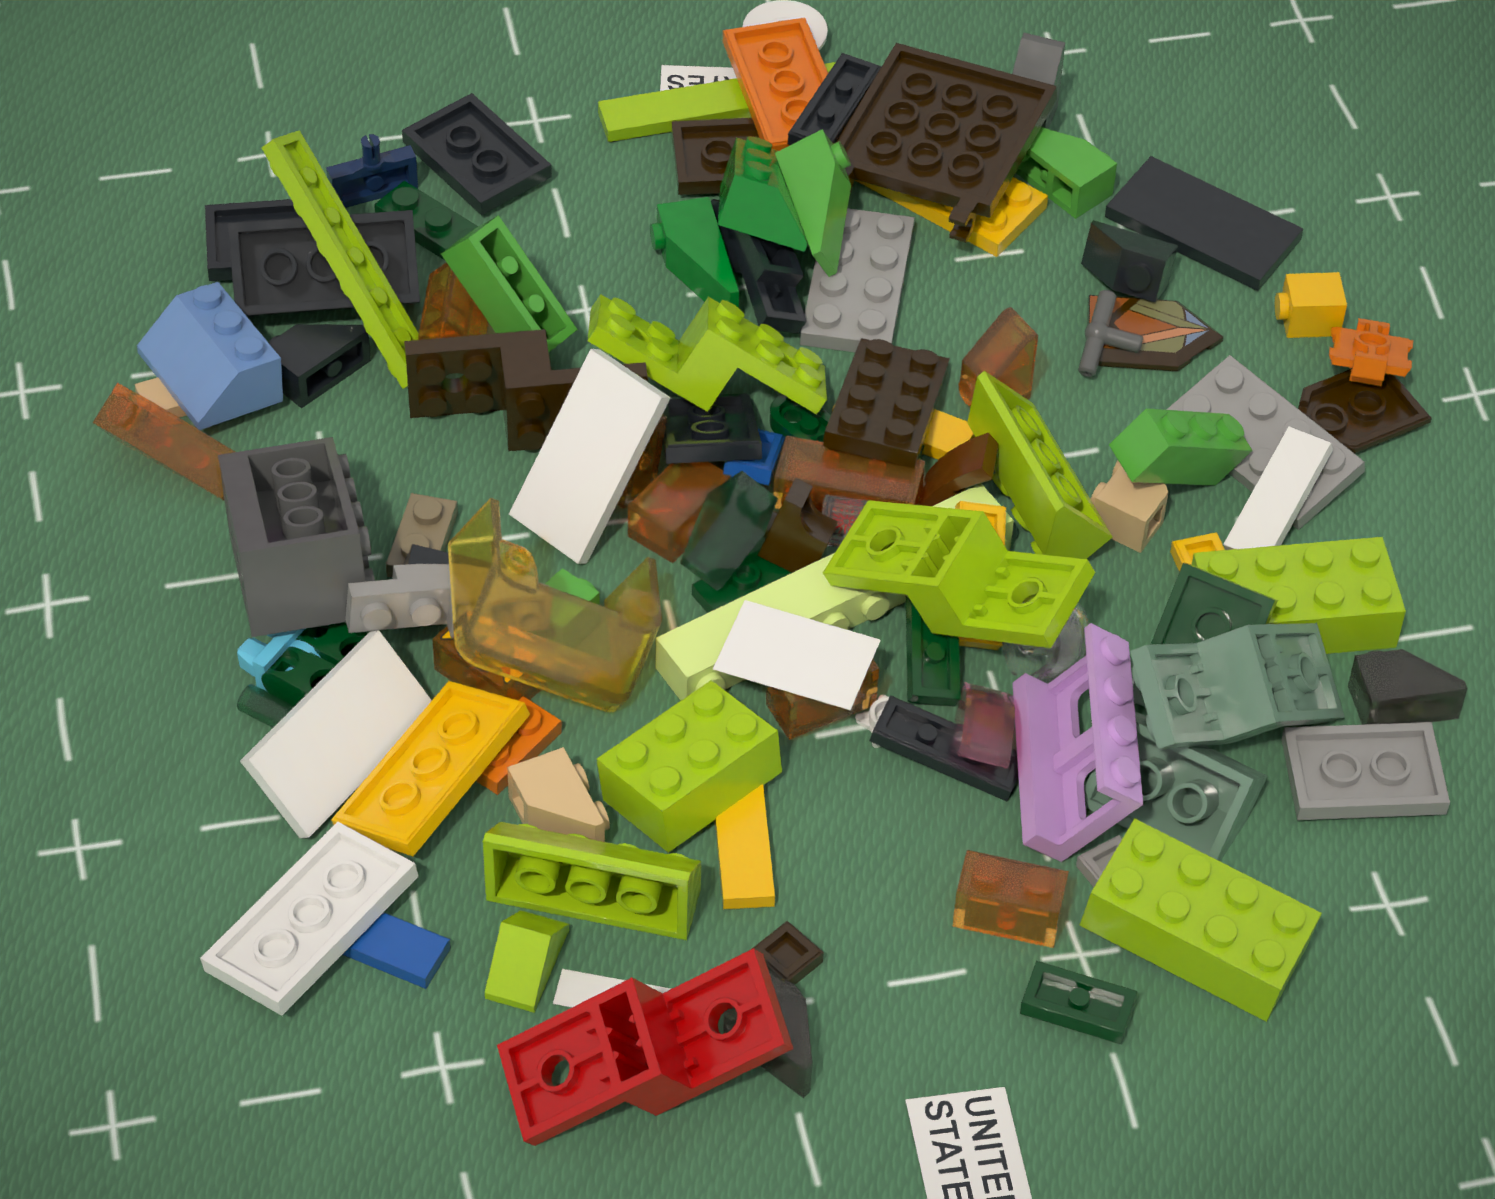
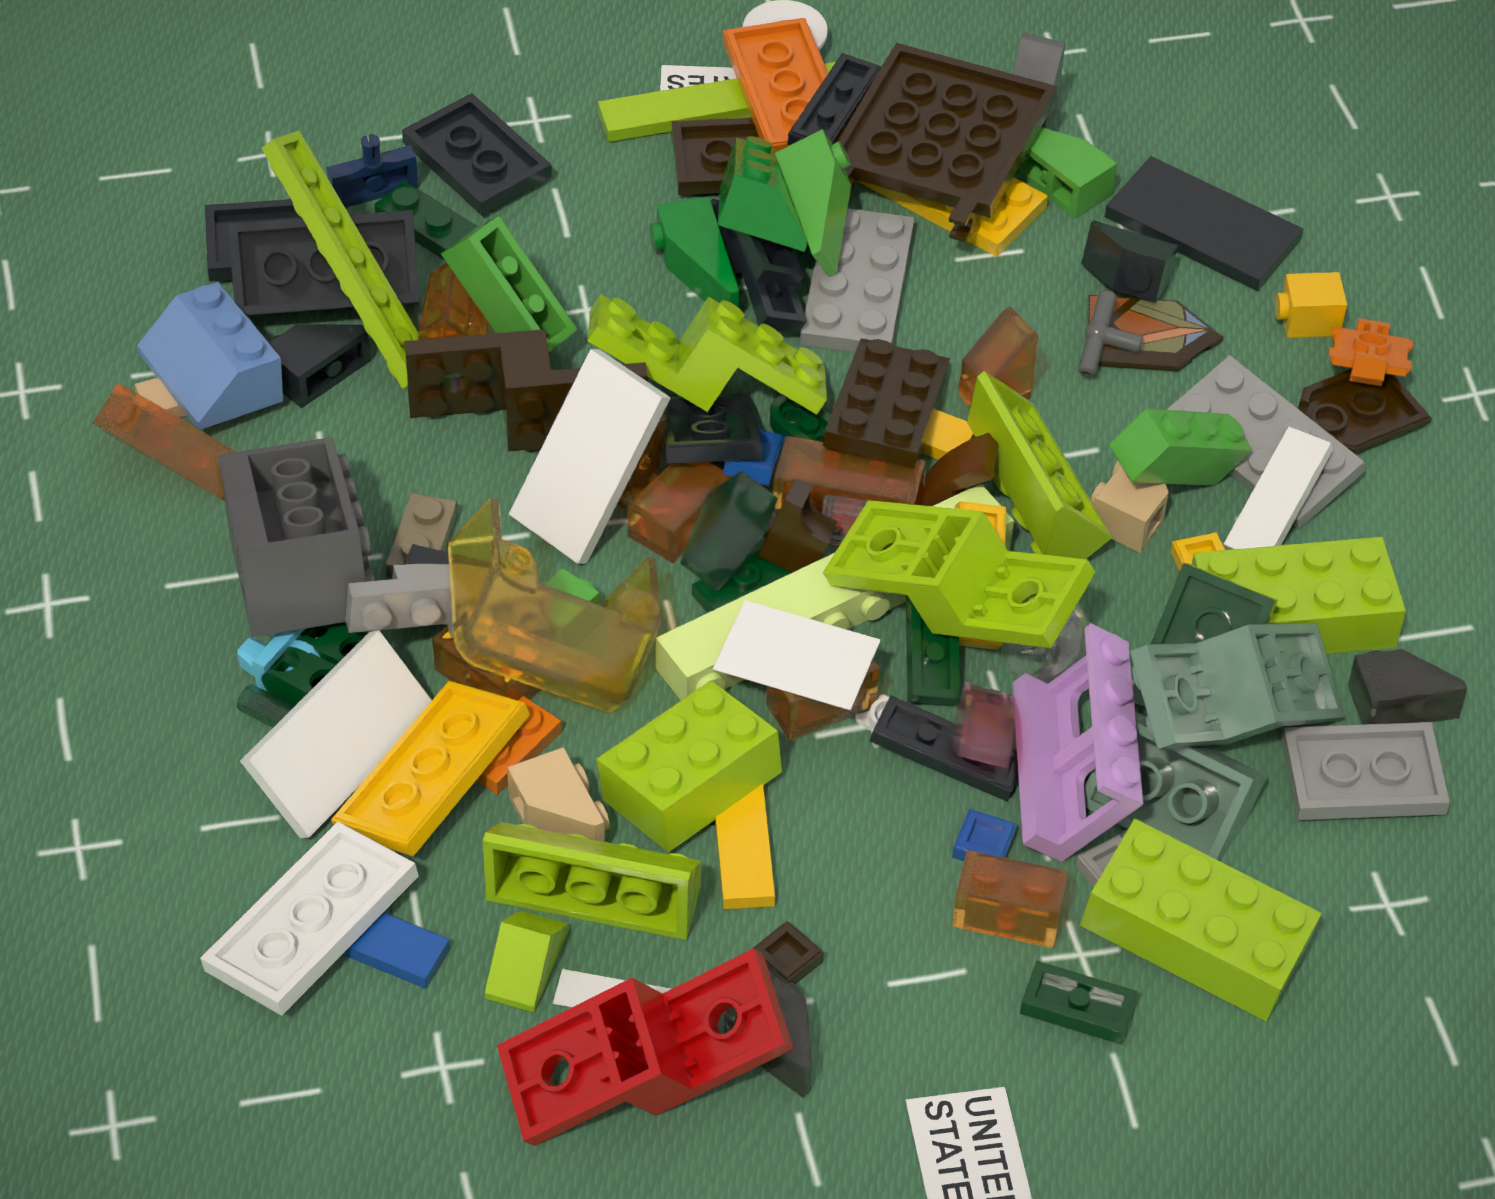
none -> blue tile [952,809,1017,873]

